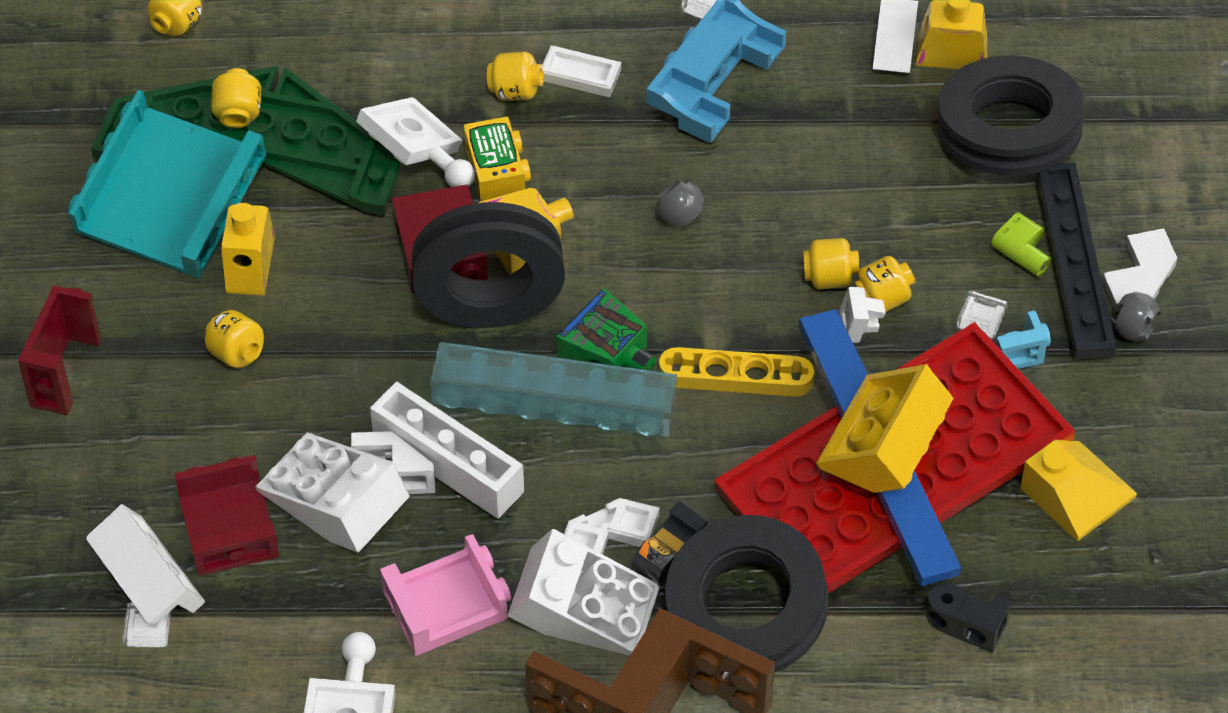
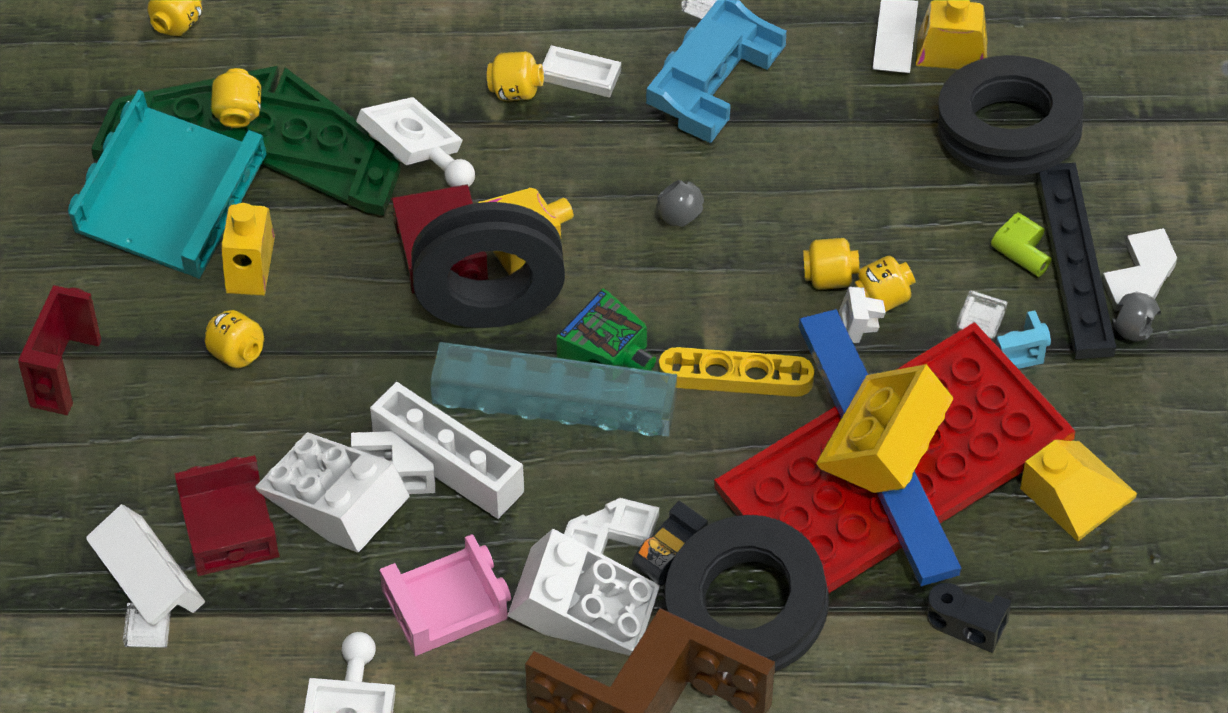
brick [464,116,531,202] -> none

